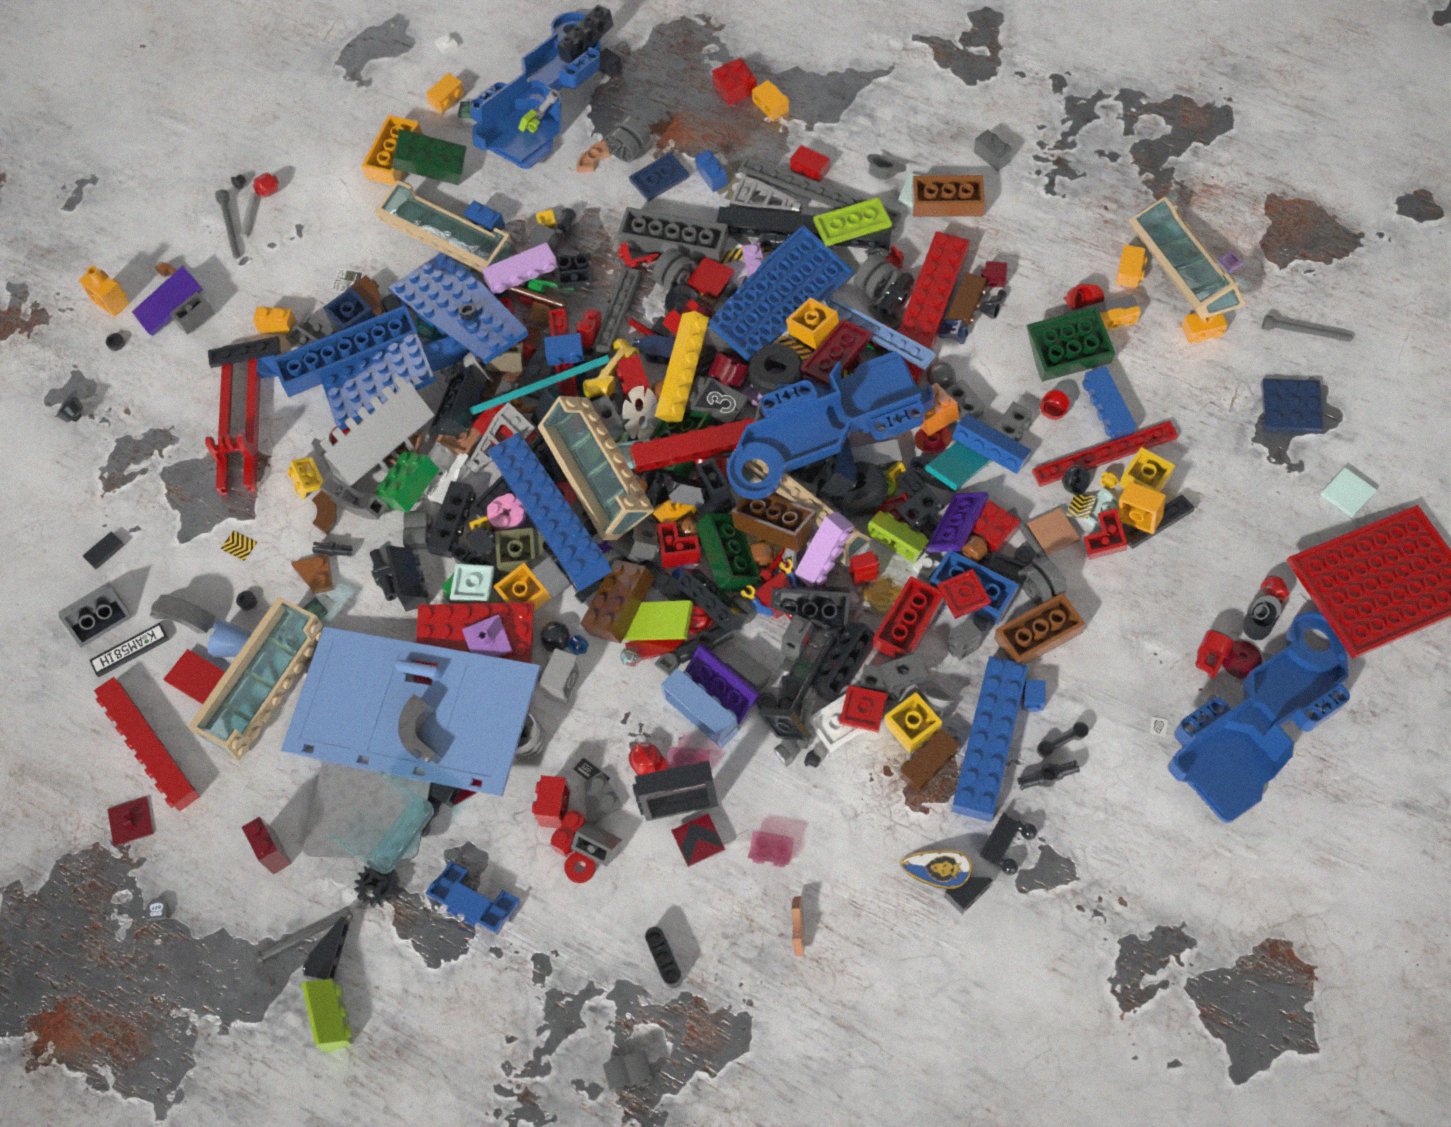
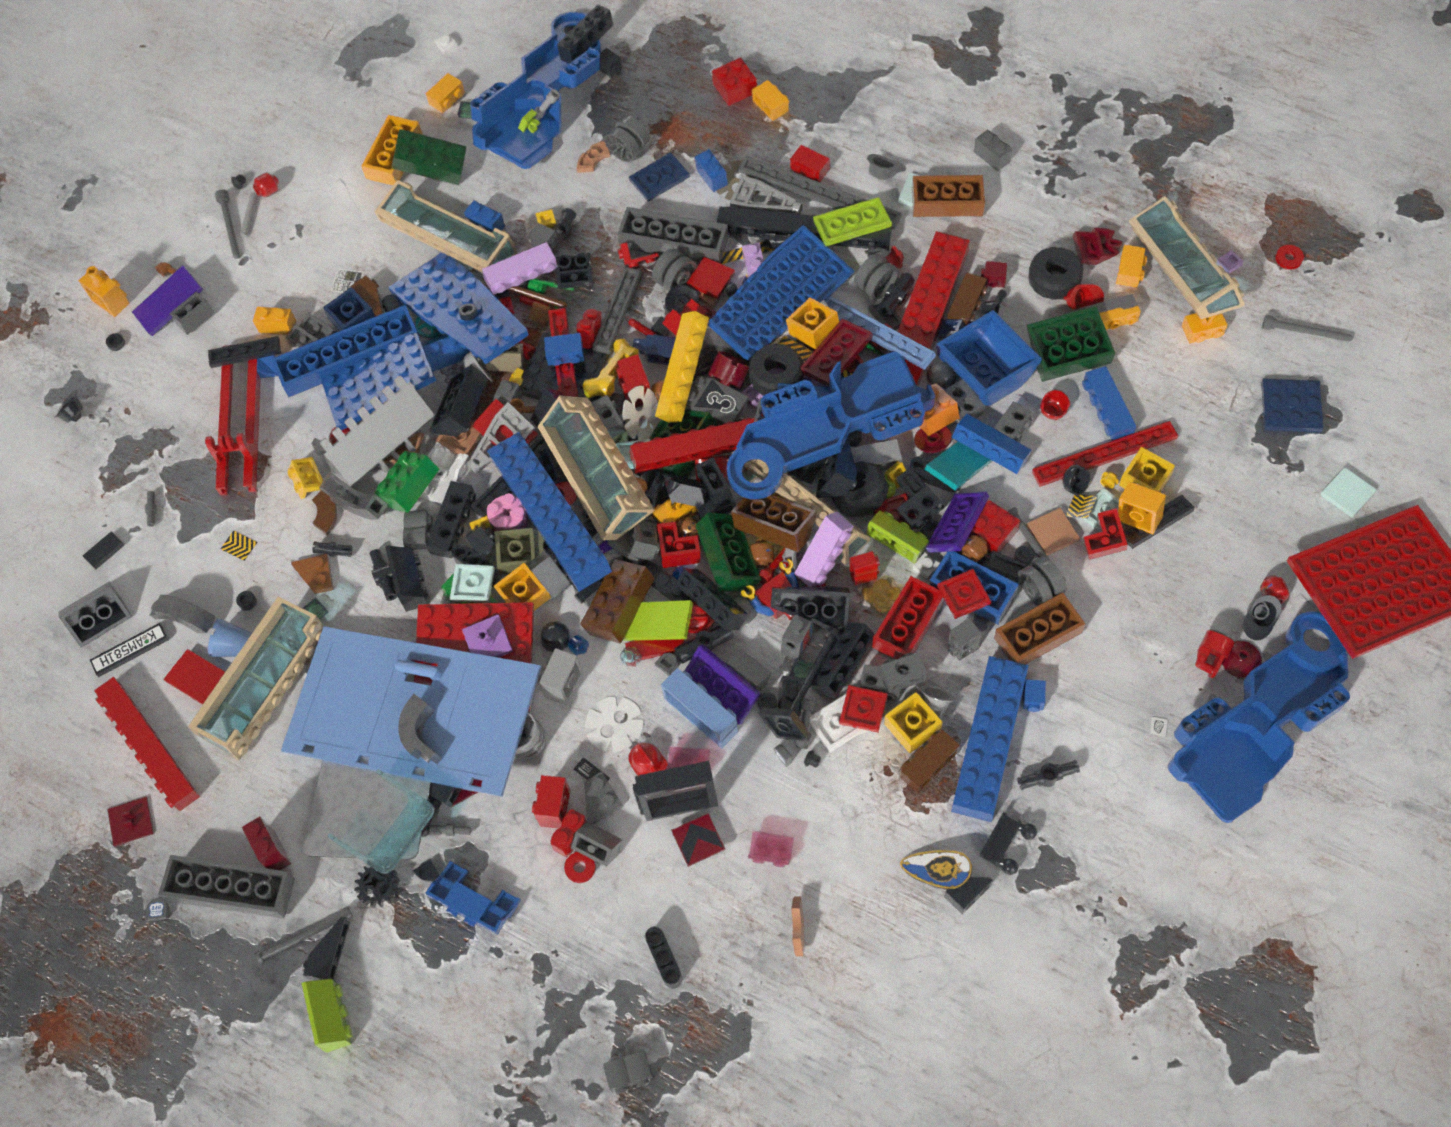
teal tile [470,355,610,415] -> none
black bar [1037,722,1089,758] -> none
none -> dark grey bar [145,491,157,527]
none -> dark grey brick [158,855,295,919]
none -> black tile [412,860,439,882]
none -> dark grey bar [429,823,471,836]
none -> yellow plate [509,368,524,386]
none -> white piece [585,696,644,752]
none -> black plate [848,430,862,447]
none -> blue container [936,310,1042,406]
none -> black tyre [1028,247,1083,300]
none -> dark red plate [1072,227,1122,265]
none -> red piece [1275,245,1304,270]

